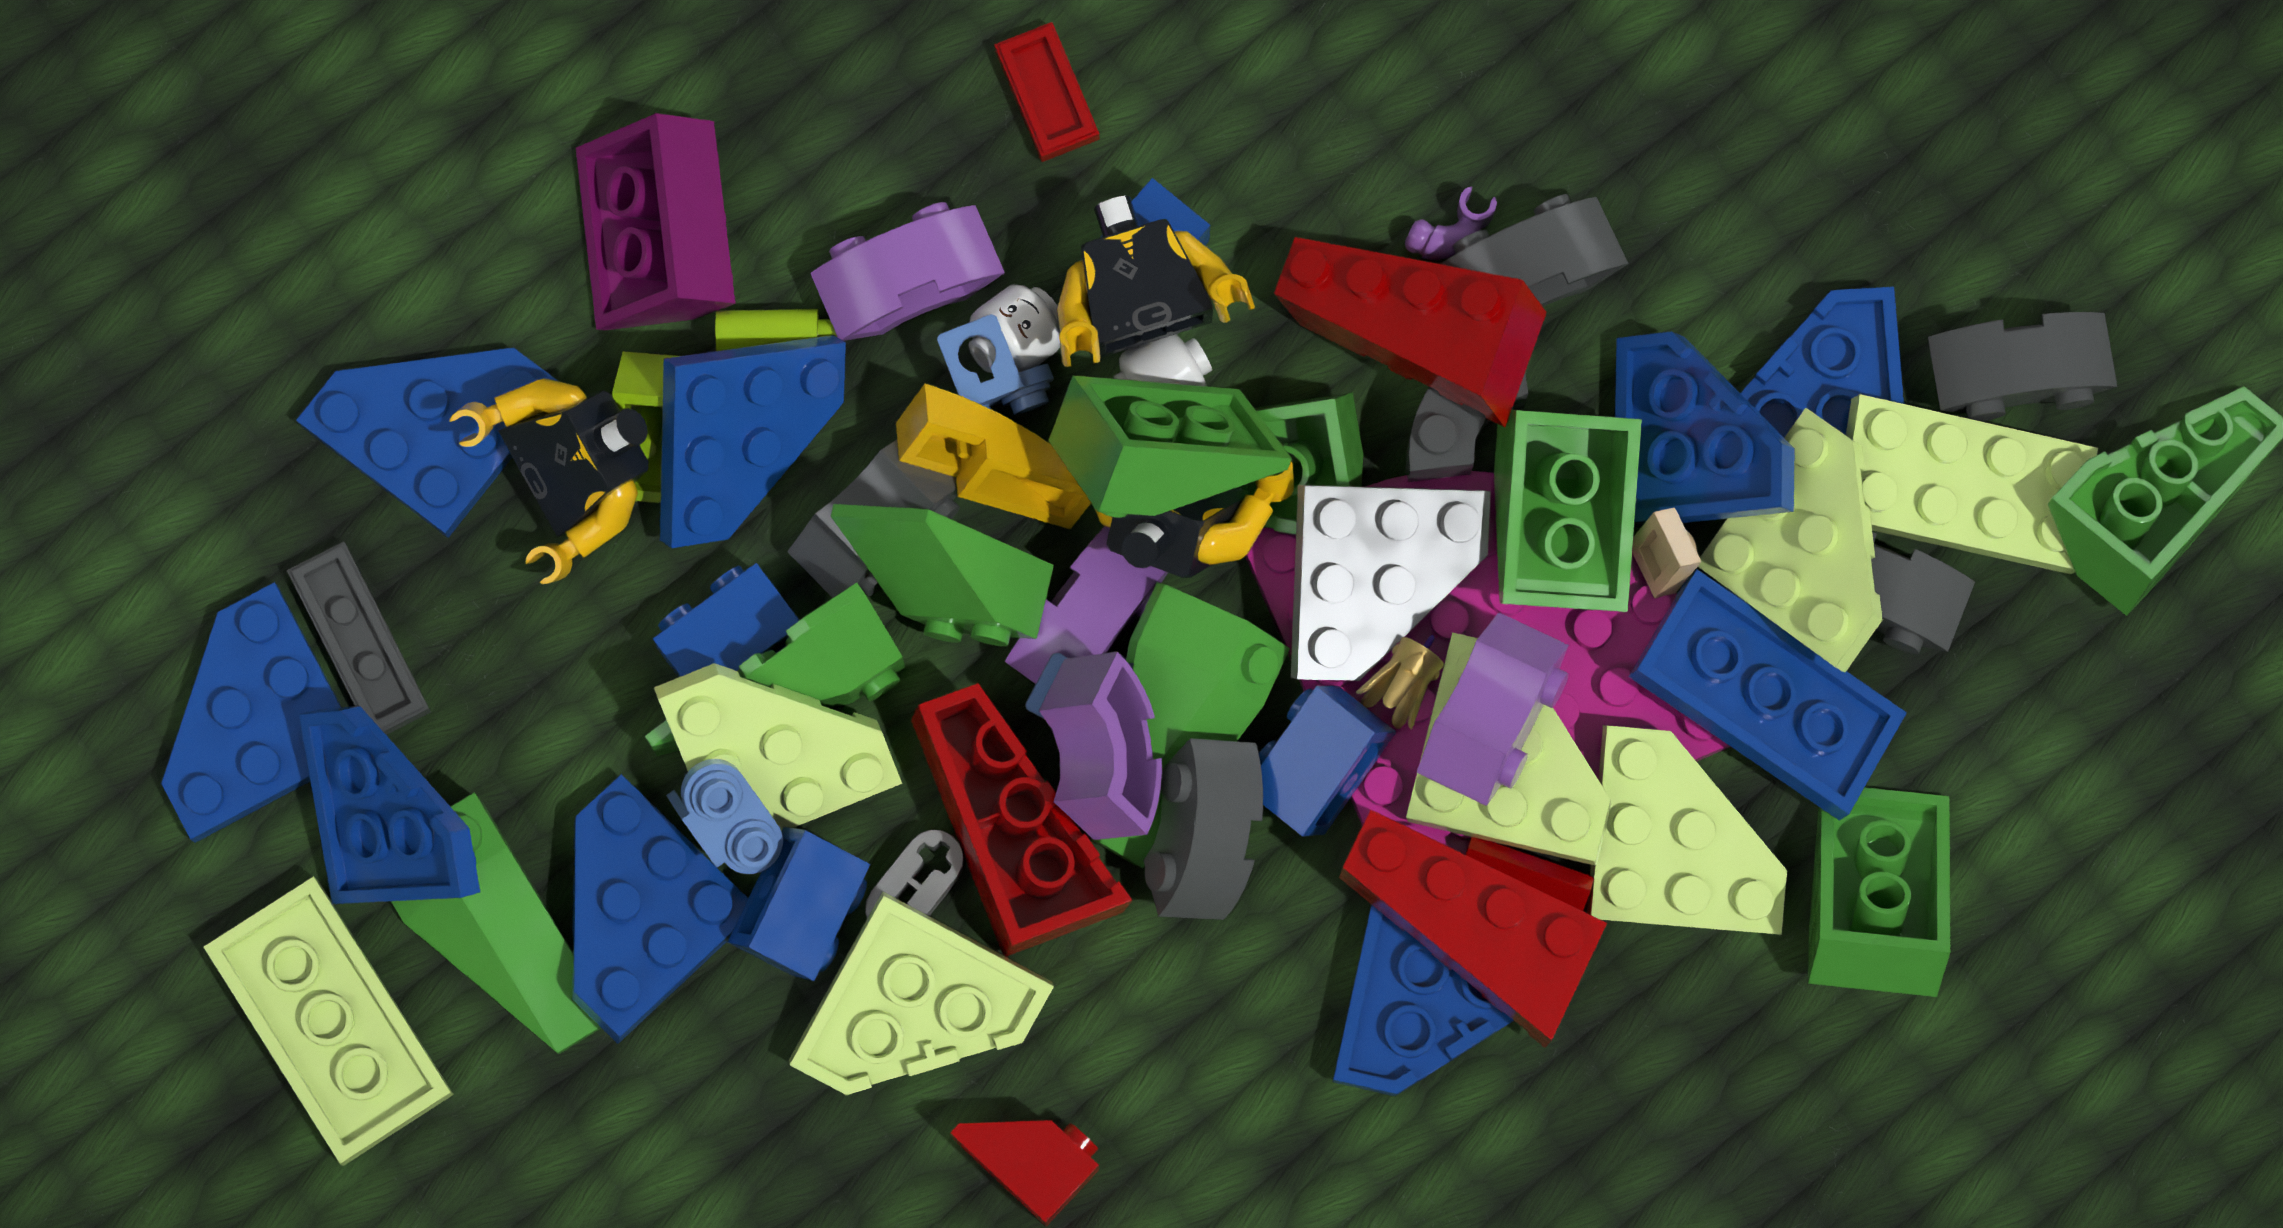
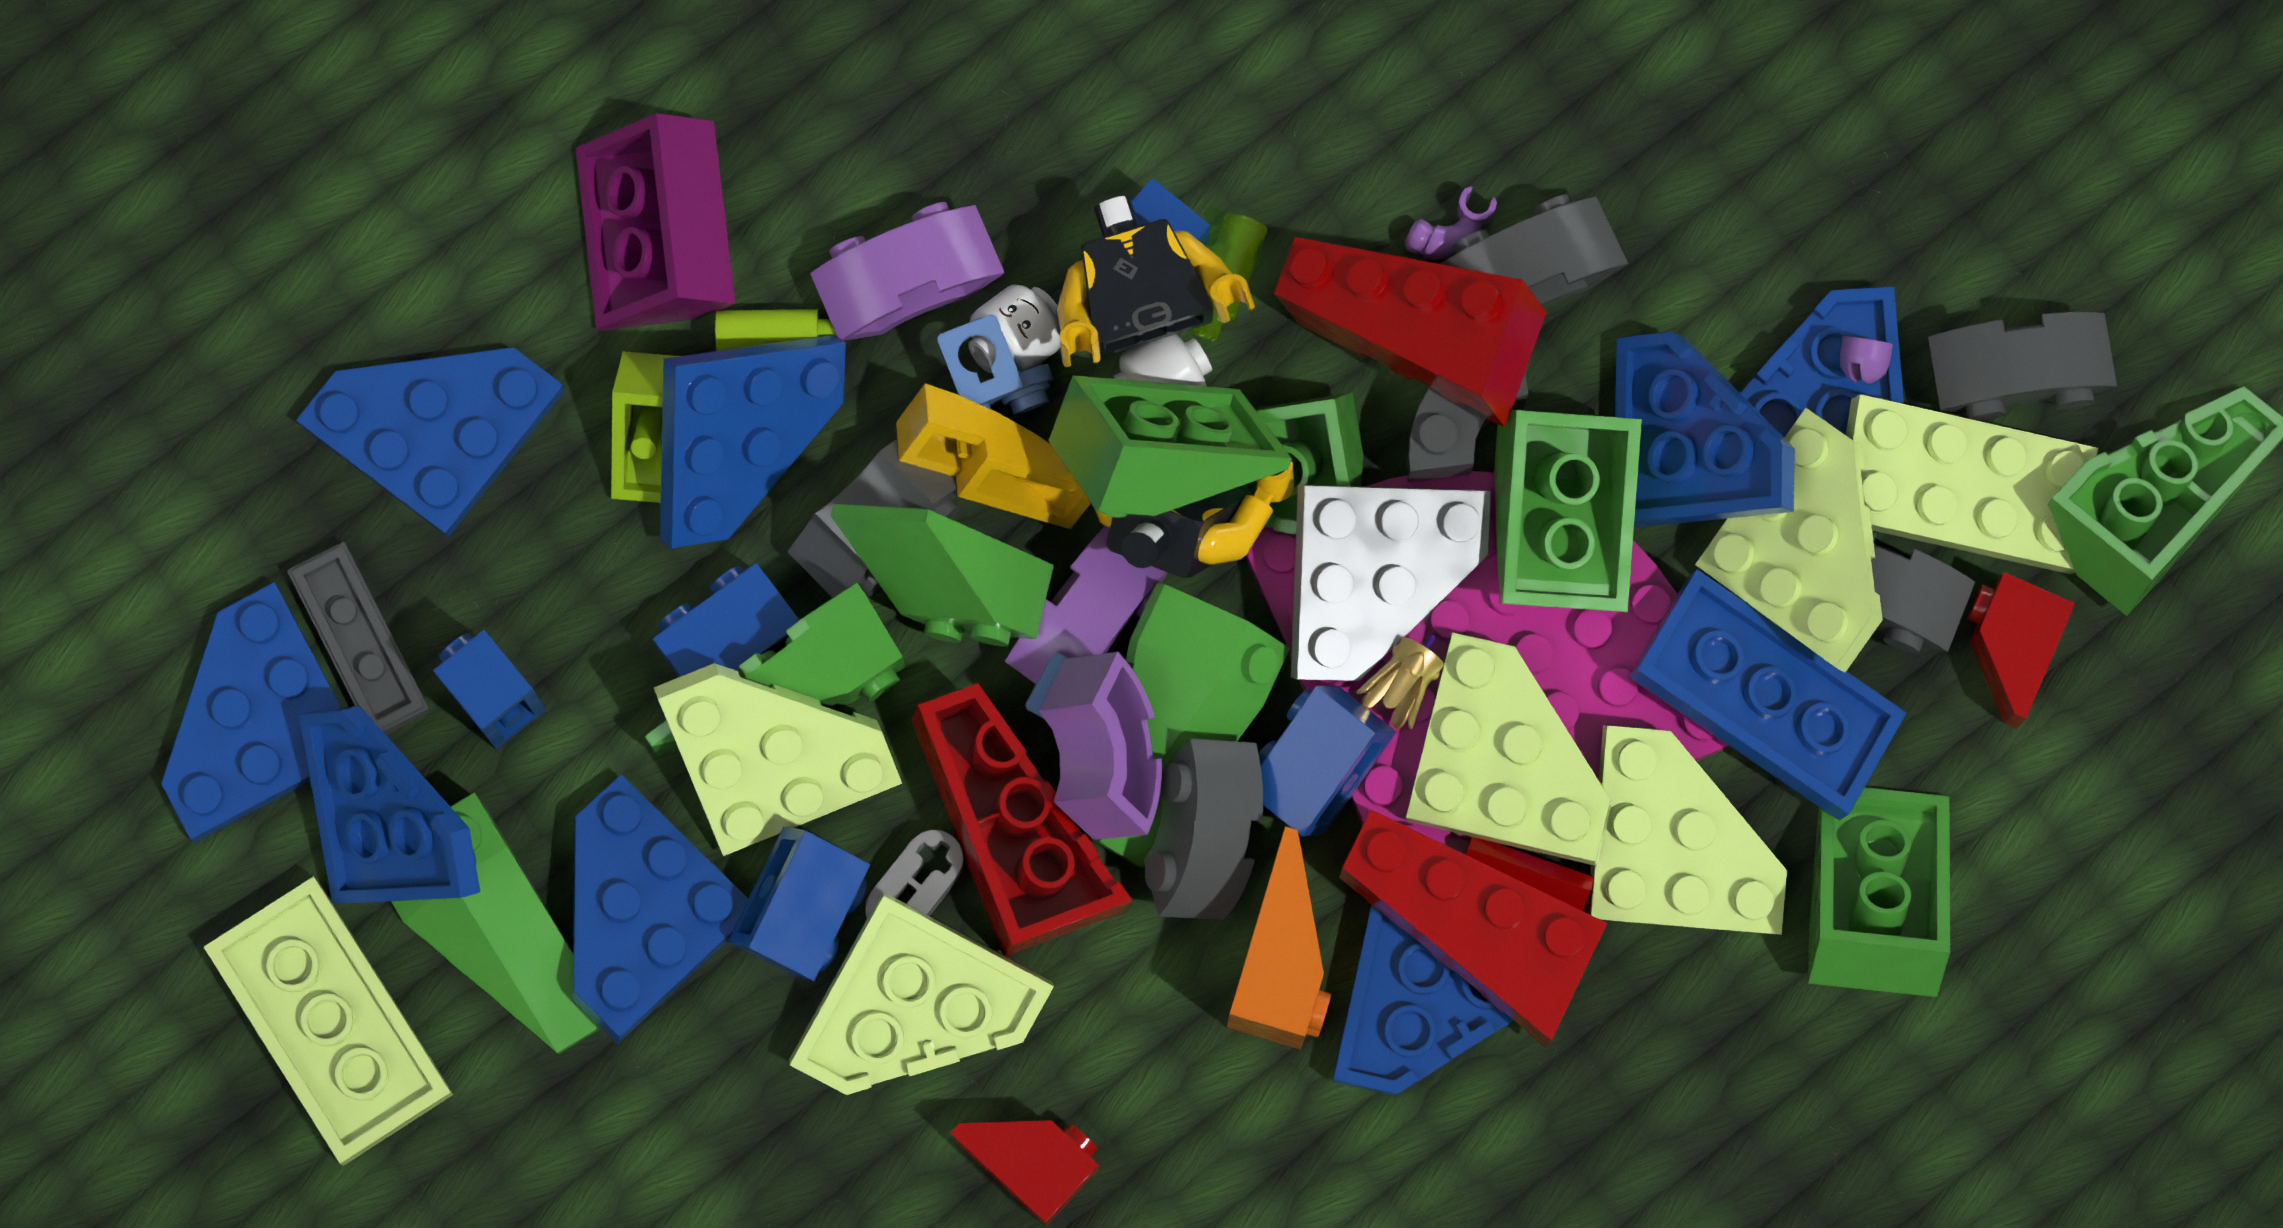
torso [449,379,649,584] -> none
medium blue bracket [666,759,783,874] -> none
red tile [994,22,1100,162] -> none
medium lavender brick [1417,613,1569,806] -> none
tan plate [1632,507,1702,598] -> none
none -> blue brick [433,630,546,750]
none -> clear neon green cylinder [1193,213,1268,341]
none -> orange slope [1227,826,1331,1050]
none -> medium lavender hinge [1839,336,1893,384]
none -> red slope [1967,572,2075,729]

